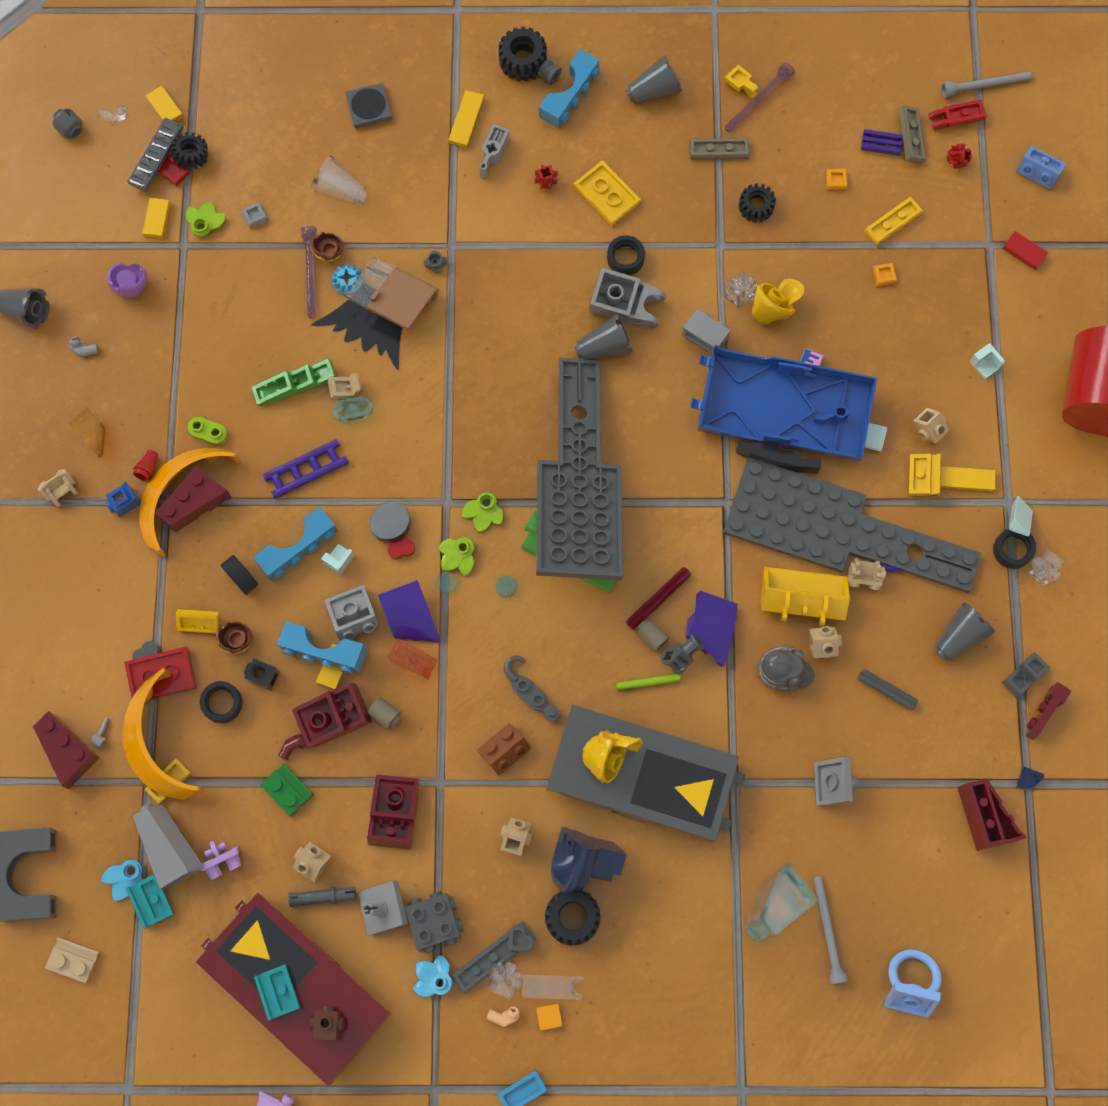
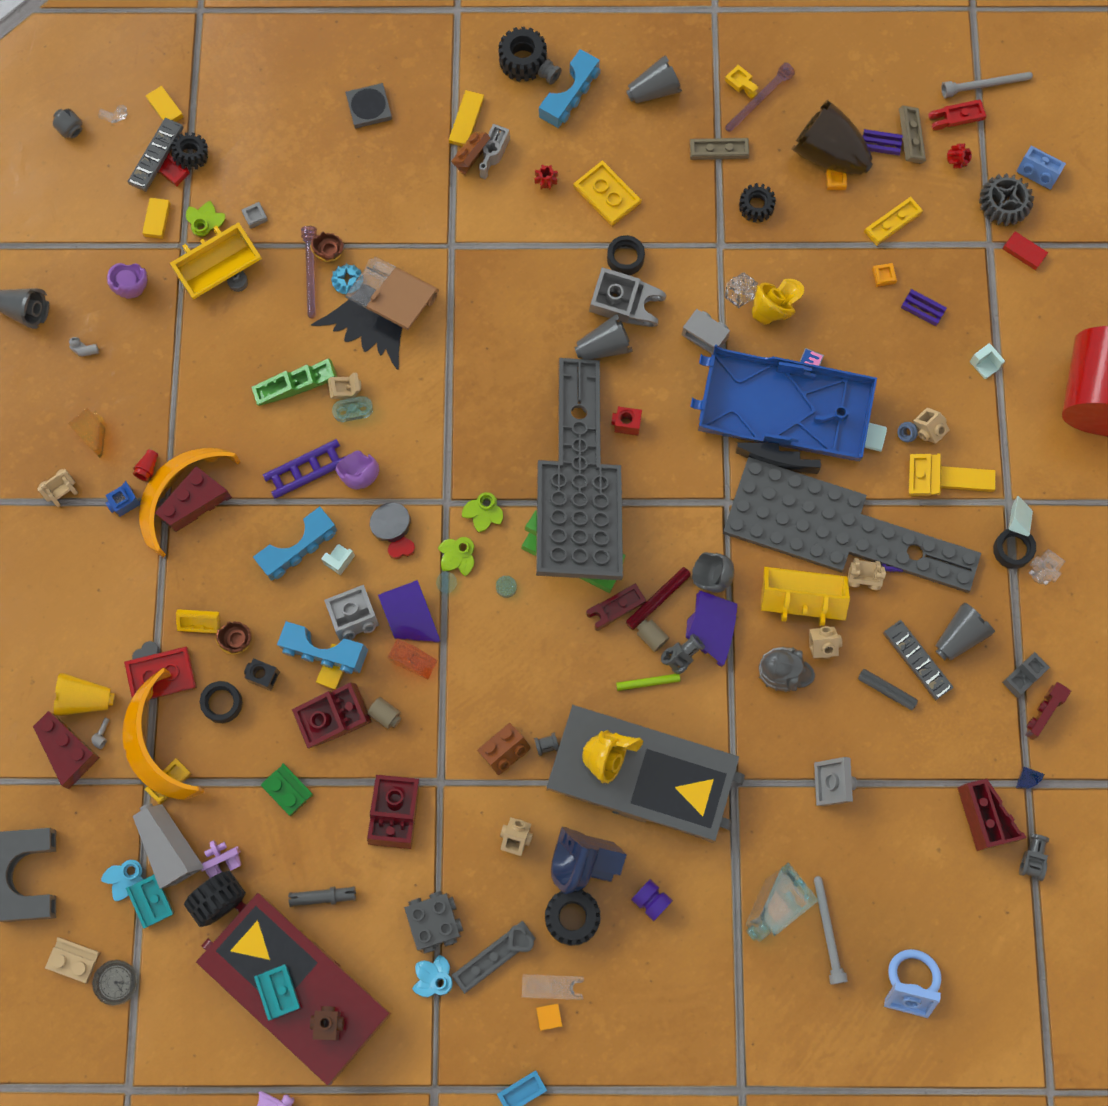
lime plate [187,417,228,446] -> none
black tyre [220,555,259,595] -> none
dark red arm [278,734,306,760] -> none
tan brick [293,842,331,882] -> none
clear cone [311,155,368,205] -> none
light grey tile [358,880,408,936] -> none
dark grey plate [424,251,447,273] -> none
light nougat arm [486,1006,520,1027] -> none
clear brick [488,961,523,1000] -> none
dark grey piece [504,656,560,722] -> none
none -> yellow cone [53,673,115,716]
none -> clear smoke tile [92,960,138,1006]
none -> yellow piece [170,222,262,300]
none -> black tyre [184,871,246,927]
none -> dark grey tile [227,271,248,292]
none -> medium lavender piece [335,450,379,490]
none -> dark orange bracket [451,132,491,174]
none -> dark grey bush [534,732,559,757]
none -> dark red plate [586,583,646,631]
none -> red brick [611,406,642,436]
none -> dark purple wheel [631,879,673,922]
none -> dark grey piece [692,552,735,593]
none -> dark brown cylinder [792,100,873,175]
none -> tile [883,620,954,701]
none -> sand blue plate [897,422,918,442]
none -> dark purple tile [901,289,947,326]
none -> dark grey gear [979,173,1034,226]
none -> dark grey connector [1019,834,1049,881]

